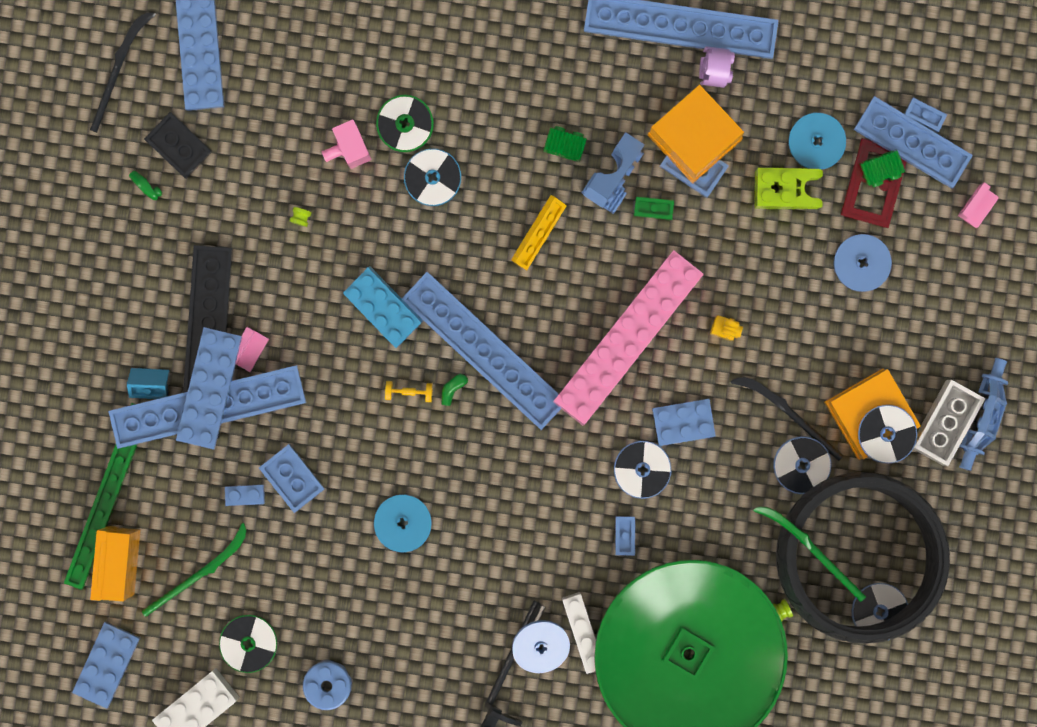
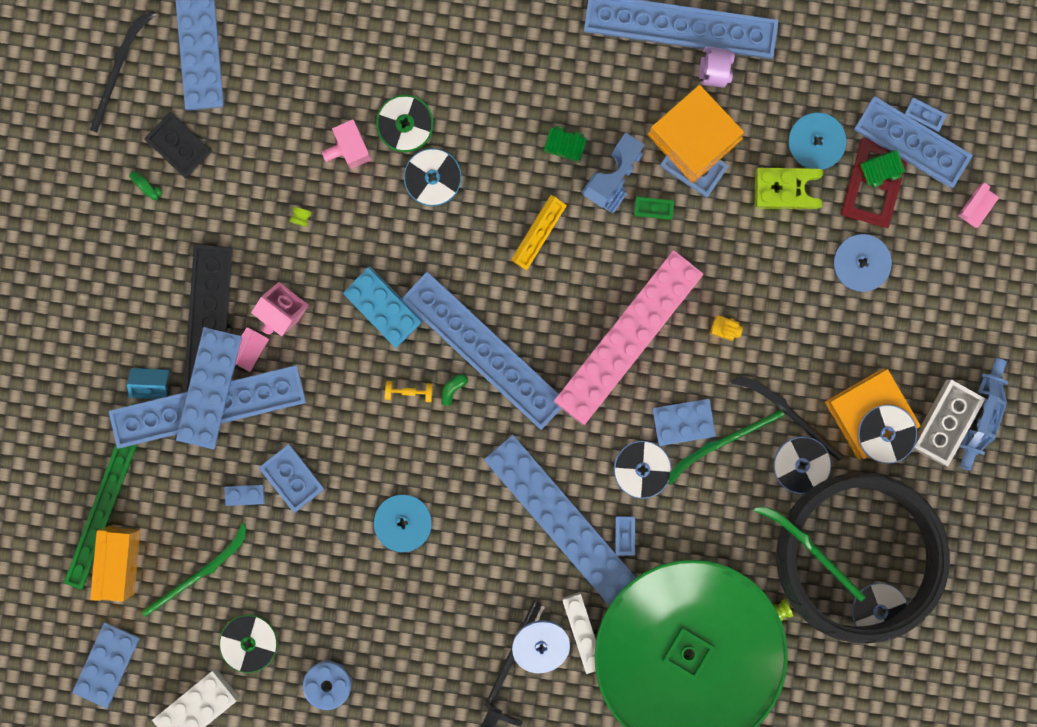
none -> bright pink brick [251,282,309,336]
none -> medium blue plate [484,435,636,605]
none -> green piece [669,410,784,485]

